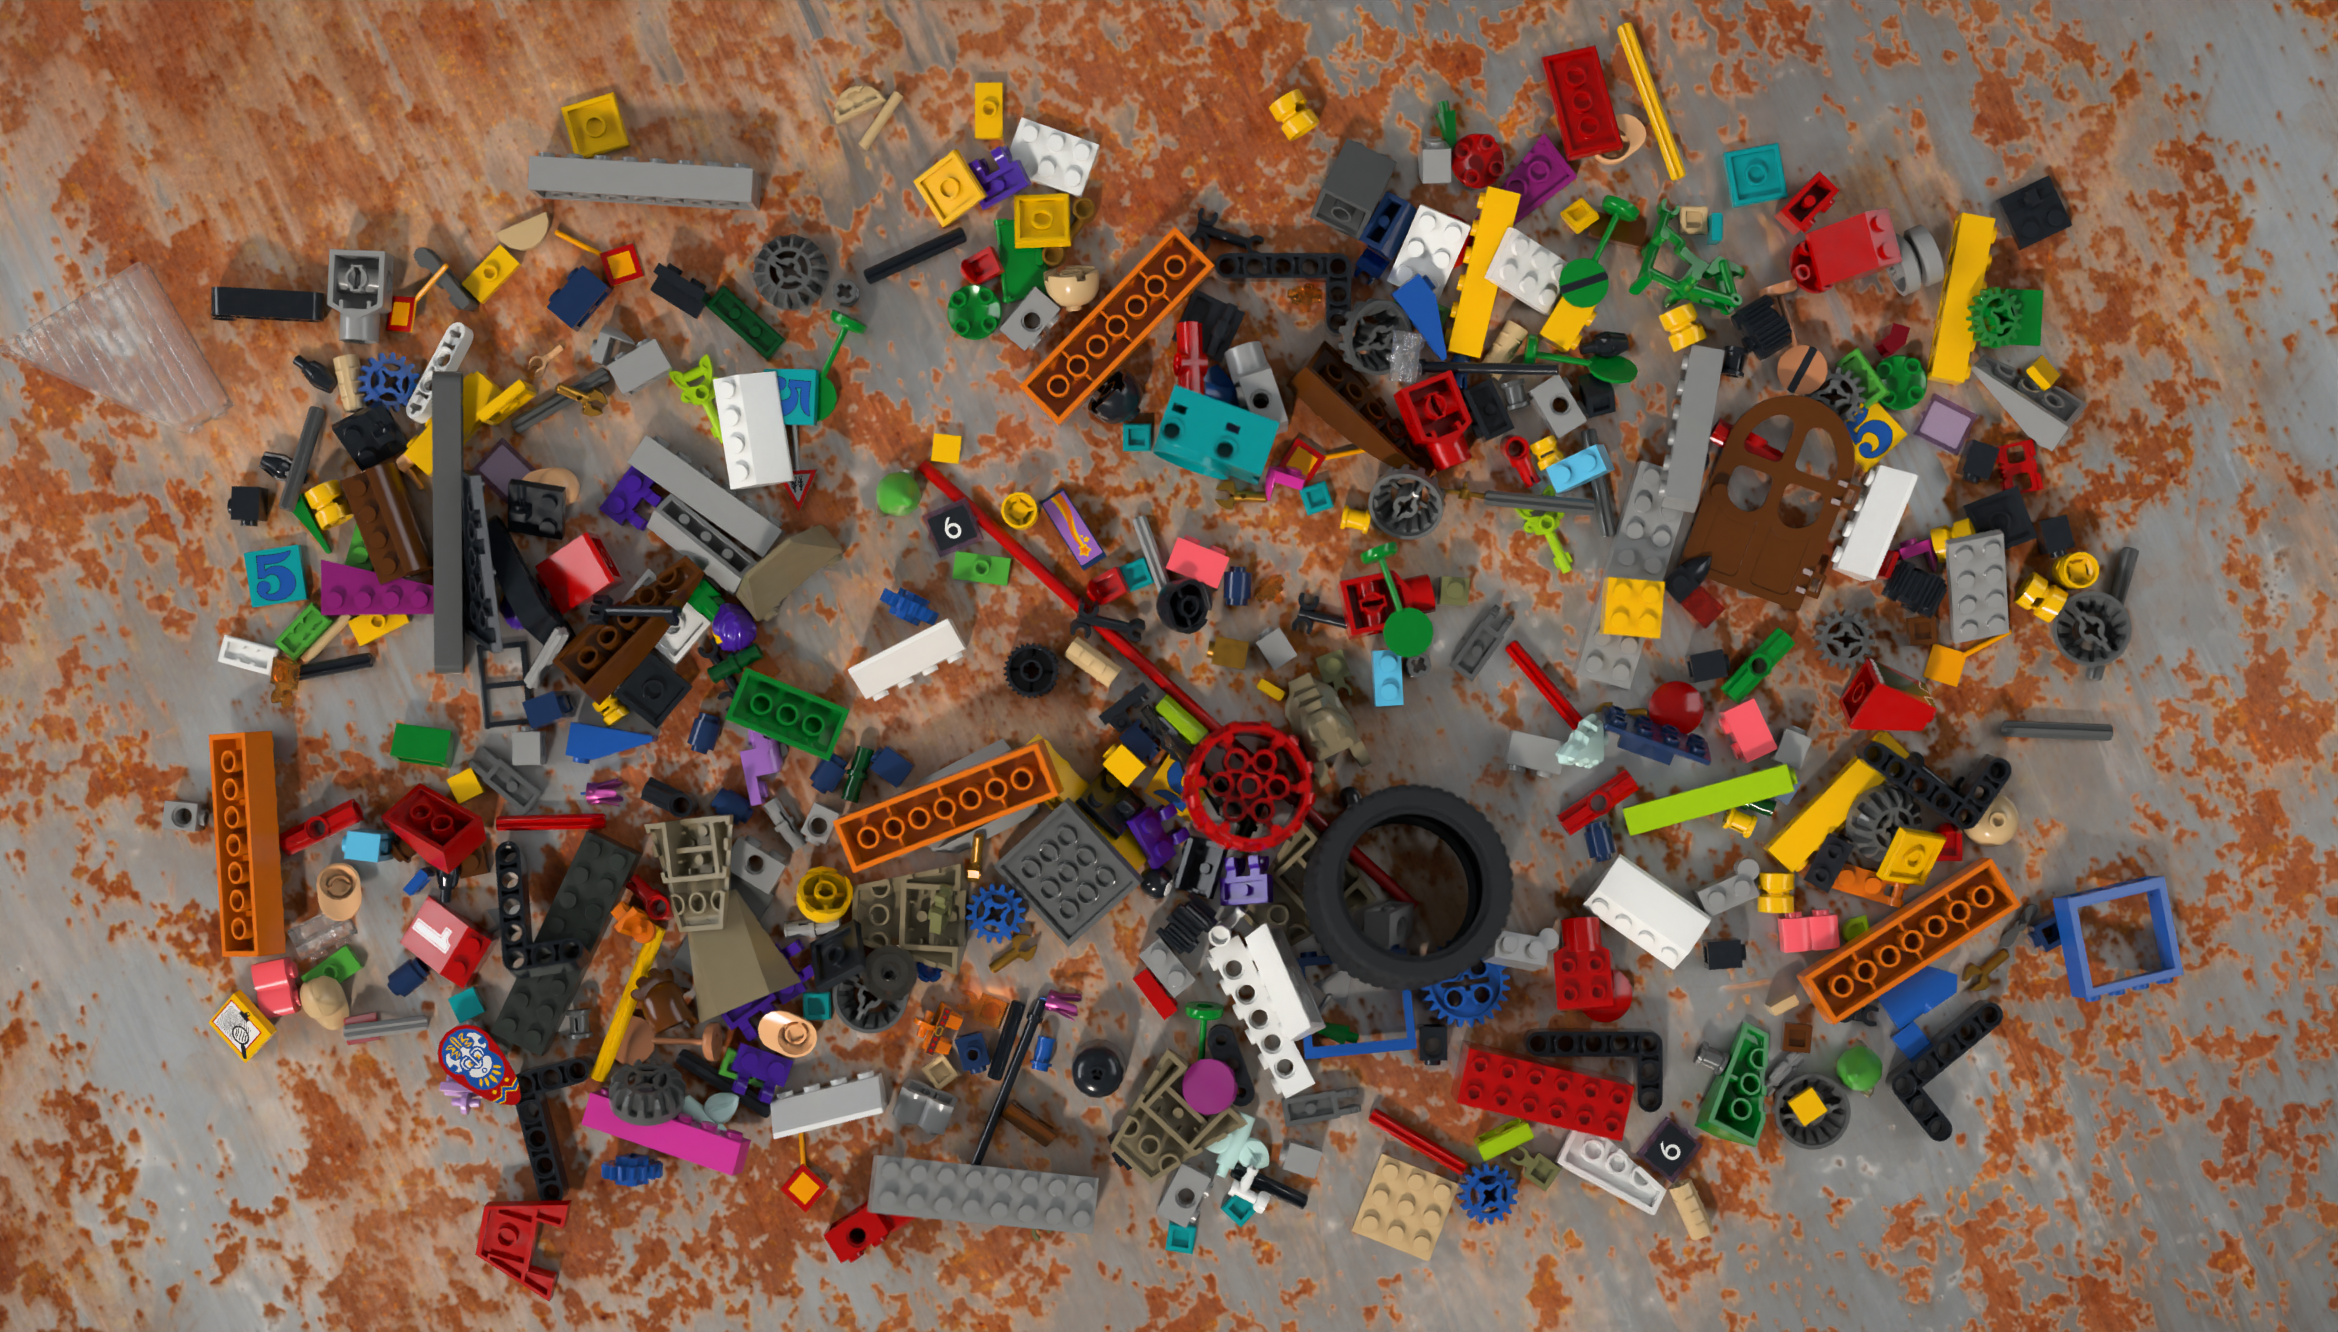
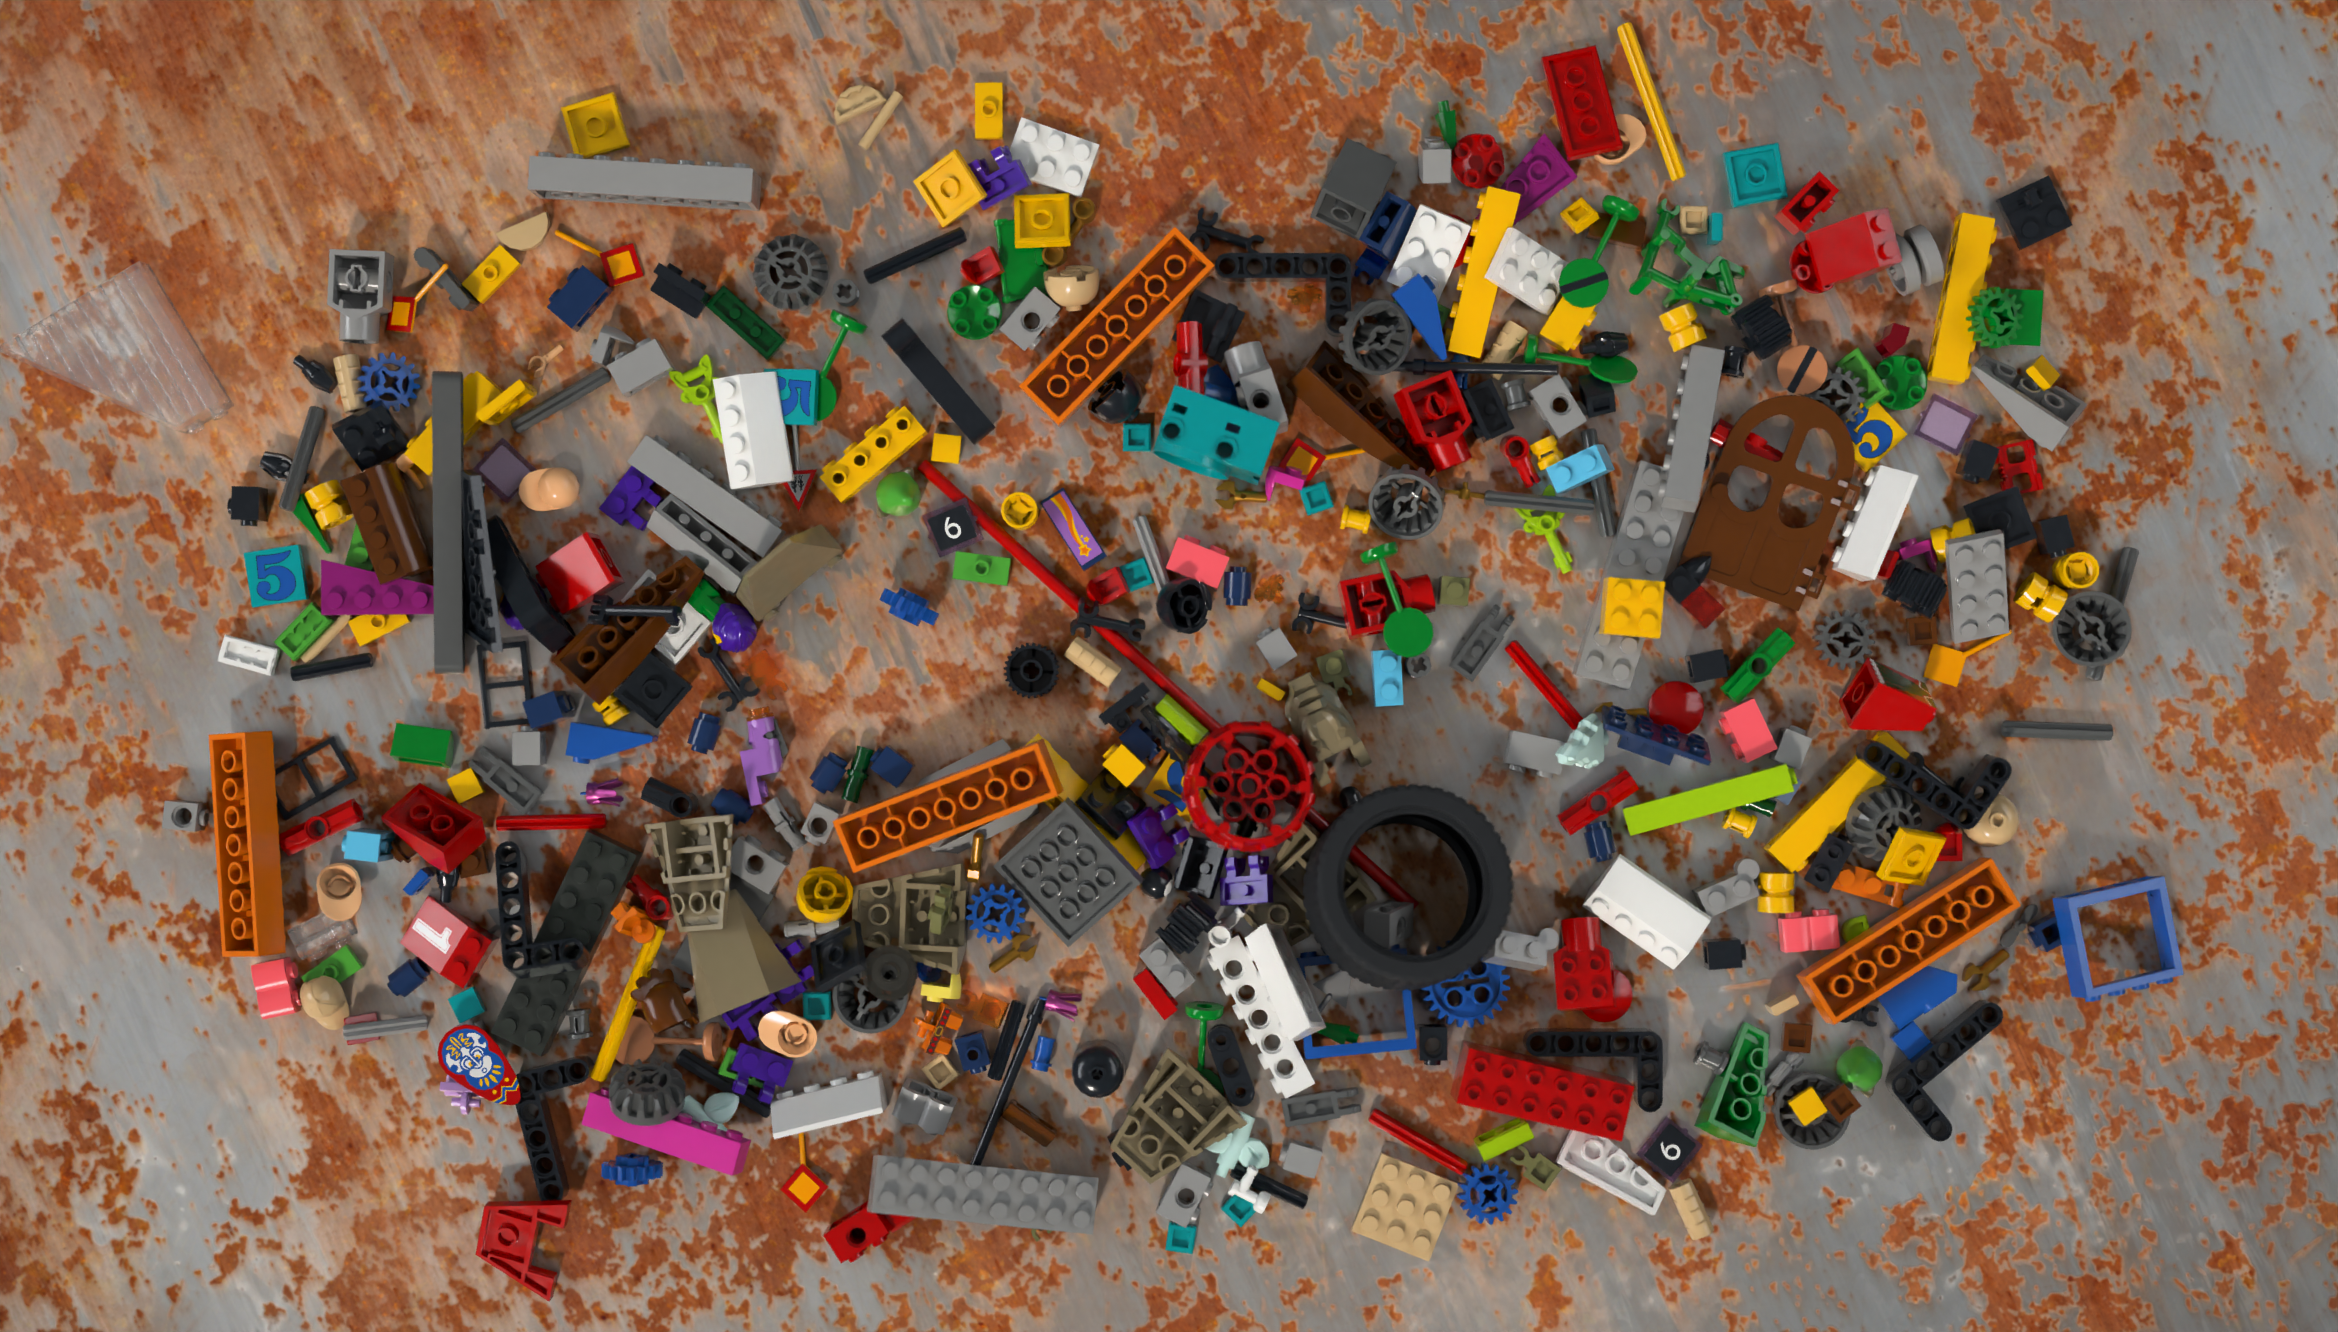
tile [208,990,277,1063] -> none
black beam [211,287,325,323] -> none
clear orange plate [270,655,301,708] -> none
white beam [406,322,474,423] -> none
black hinge [508,478,566,540] -> none
light grey axle [524,627,569,689] -> none
pearl gold bar [555,382,608,417] -> none
dark green pin [707,642,764,684] -> none
green slope [725,668,849,762] -> none
white slope [848,618,967,701] -> none
magenta tile [1182,1059,1238,1115] -> none
pearl gold brick [1206,636,1249,670] -> none
yellow wheel [1269,89,1320,141] -> none
clear hips [1386,330,1425,384] -> none
none -> black window [275,736,358,820]
none -> yellow brick [820,405,928,504]
none -> black beam [881,318,996,445]
none -> light yellow plate [921,973,962,1002]
none -> reddish brown plate [1820,1083,1861,1123]

